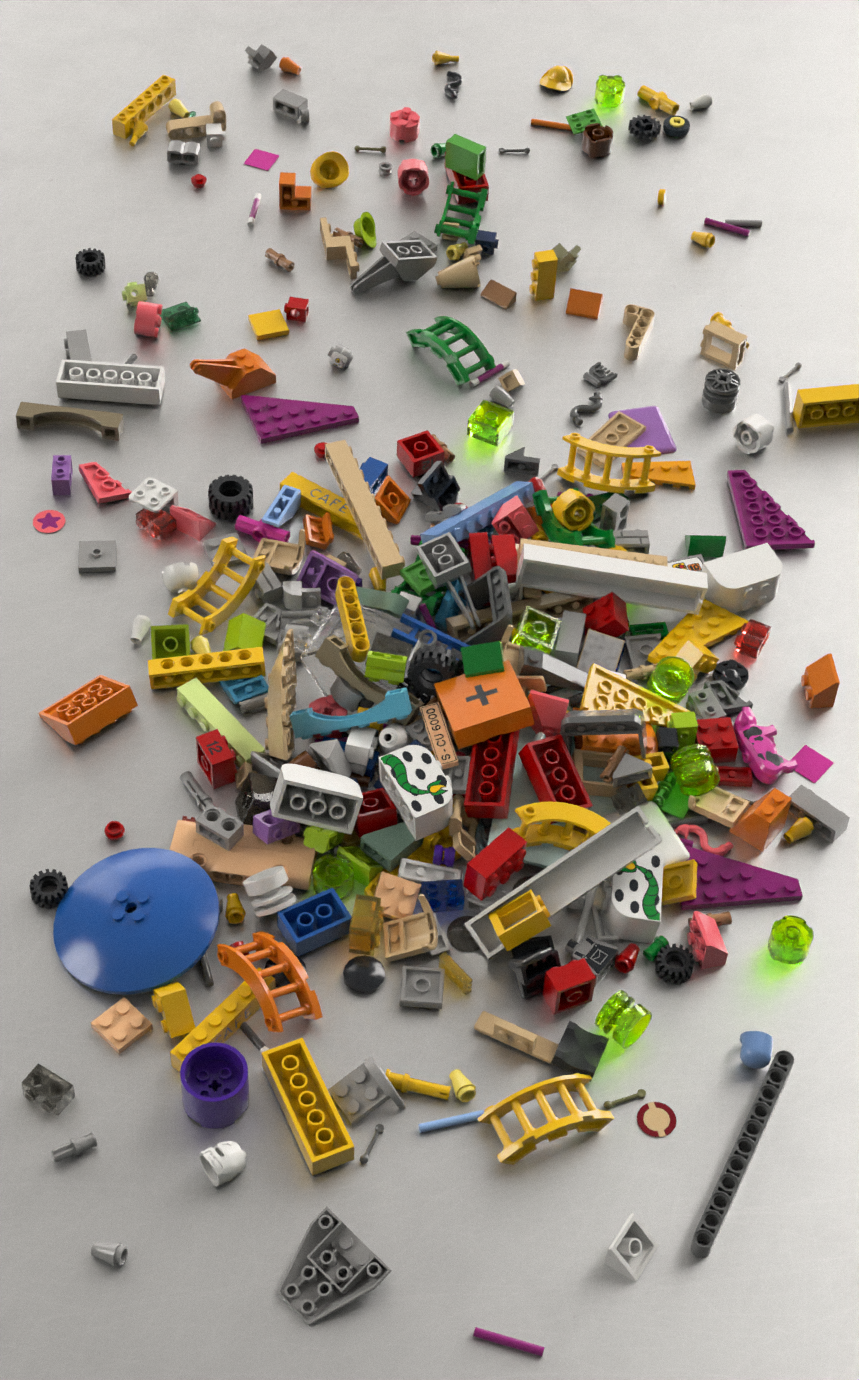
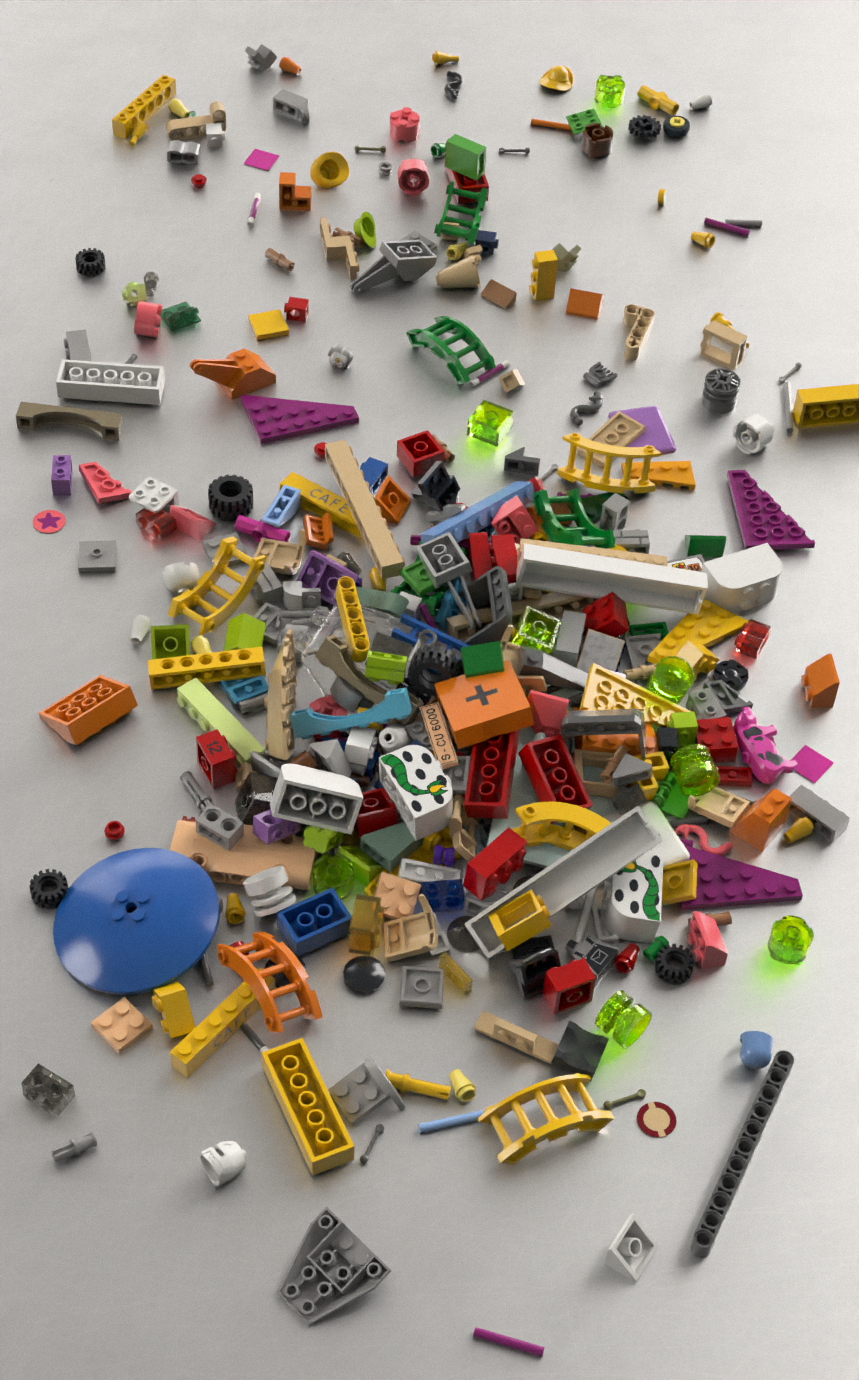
light grey cone [91,1242,128,1266] -> none
dark purple brick [180,1043,249,1129] -> none
light grey cone [489,385,515,408] -> none
yellow brick [552,489,595,531] -> none

